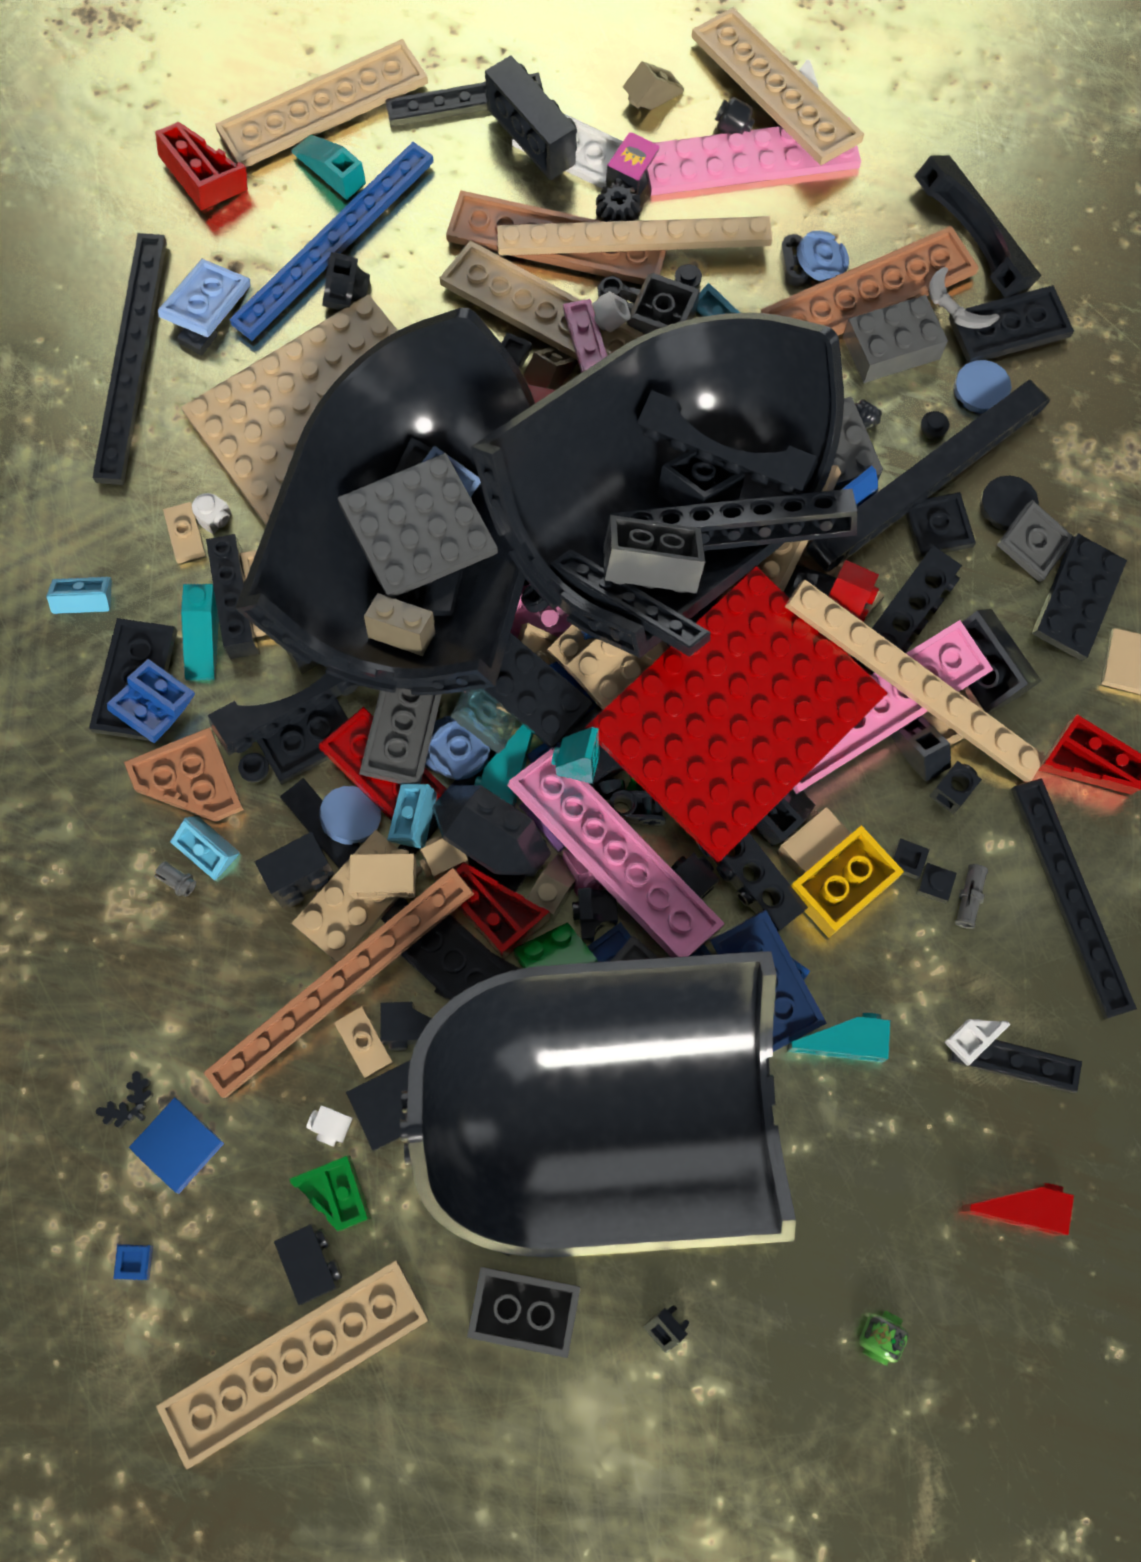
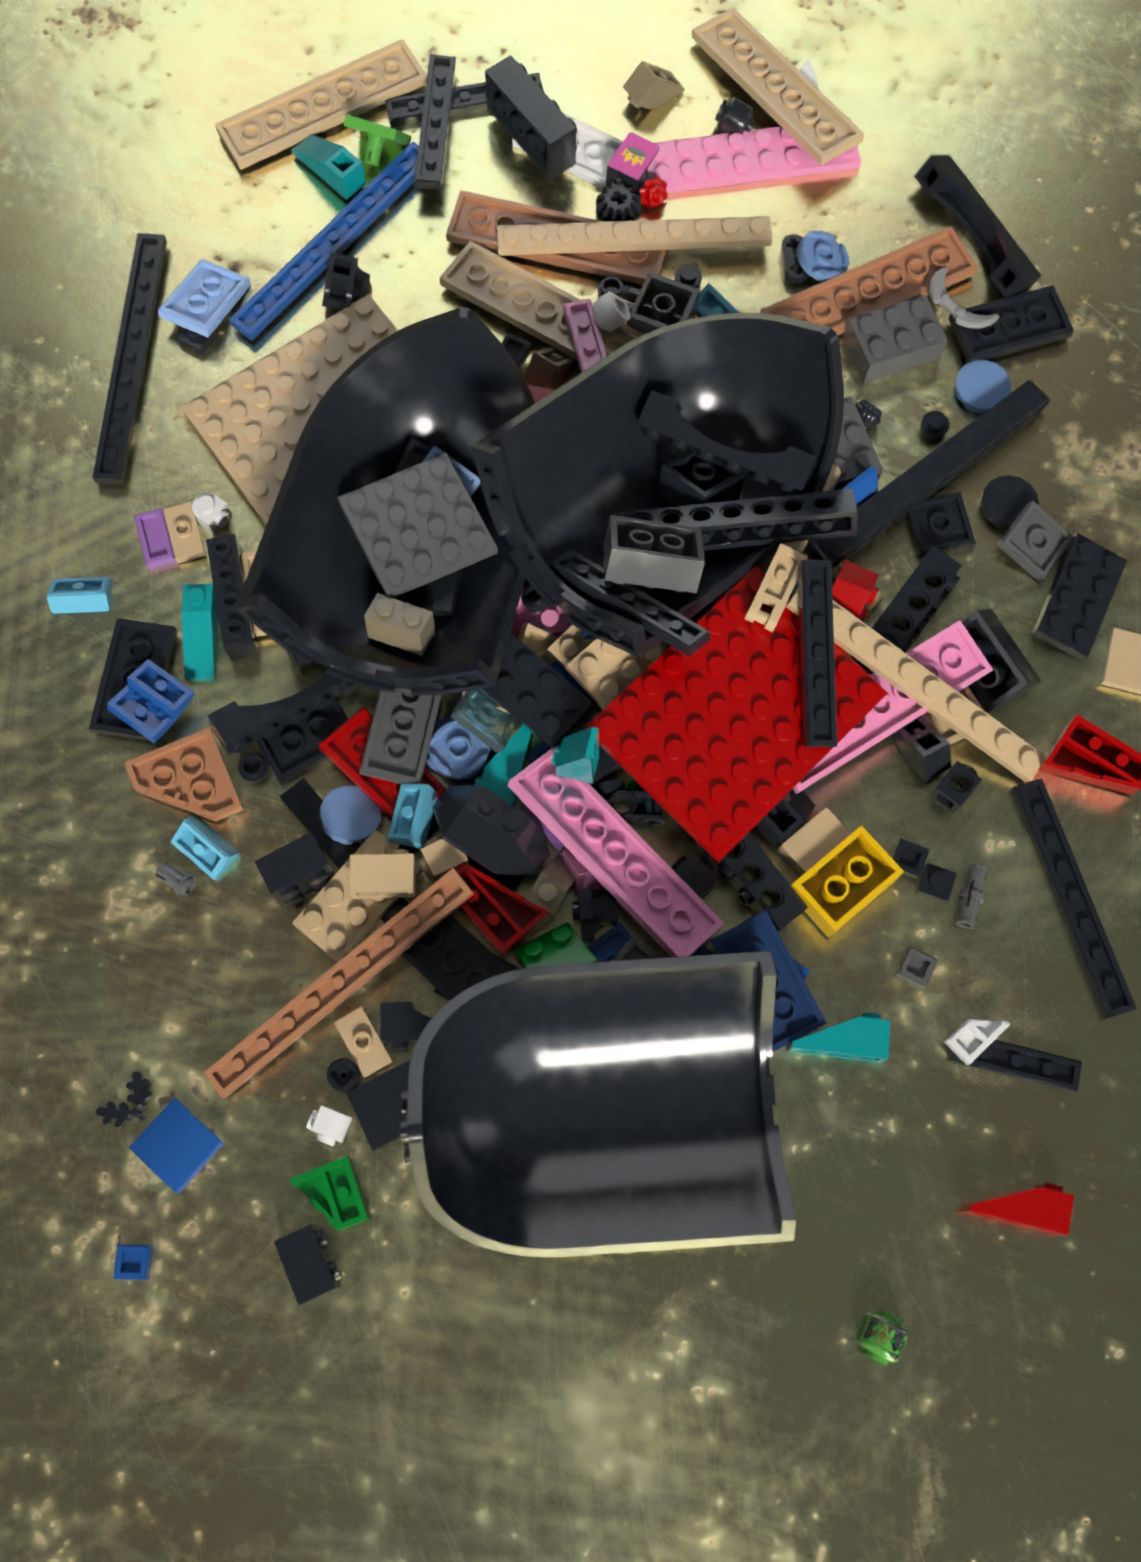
red wedge [155,121,248,210] -> none
tan plate [156,1260,429,1470] -> none
dark grey brick [467,1267,581,1358] -> none
black tile [643,1305,689,1353] -> none
none -> medium lavender tile [134,508,177,570]
none -> black tile [327,1058,360,1092]
none -> bright green tile [343,114,412,167]
none -> black tile [414,54,456,190]
none -> red plant [639,176,668,210]
none -> tan plate [744,543,808,632]
none -> black tile [798,560,838,748]
none -> dark grey tile [895,946,938,989]

